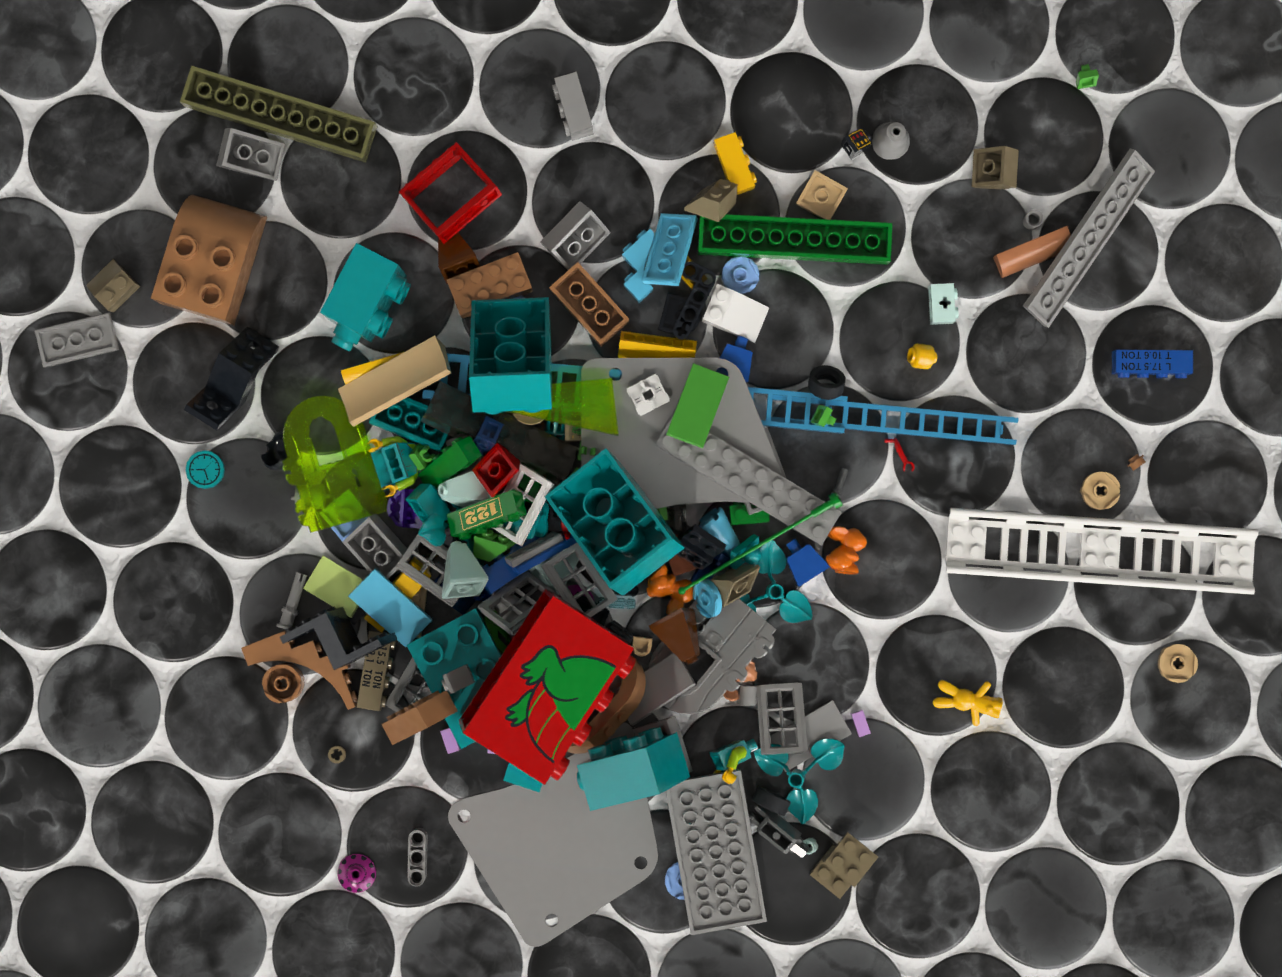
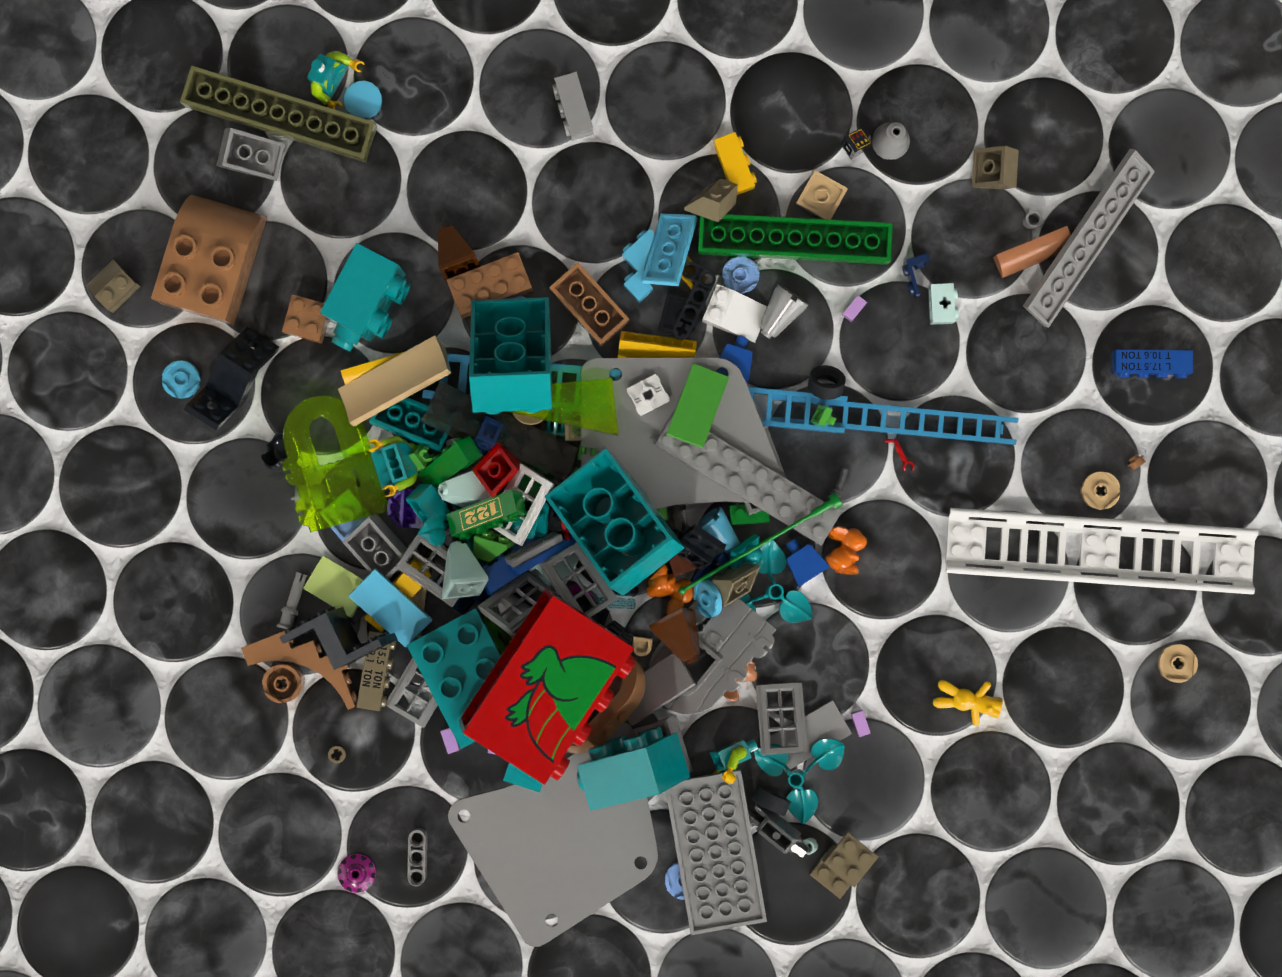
light grey tile [35,312,119,368] -> none
teal tile [185,450,225,489] -> none
medium nougat brick [382,690,457,745] -> none
red window [398,142,502,244] -> none
light grey slope [441,664,476,694] -> none
light grey slope [540,201,611,270] -> none
light grey beam [739,685,757,706] -> none
yellow head [907,343,937,369] -> none
bright green tile [1076,64,1099,89] -> none
none -> medium azure tile [162,360,201,399]
none -> medium nougat brick [282,295,329,344]
none -> torso [307,51,365,110]
none -> medium azure tile [344,81,382,119]
none -> light grey cone [760,284,808,339]
none -> lavender piece [842,295,867,322]
none -> dark blue bracket [902,253,930,299]

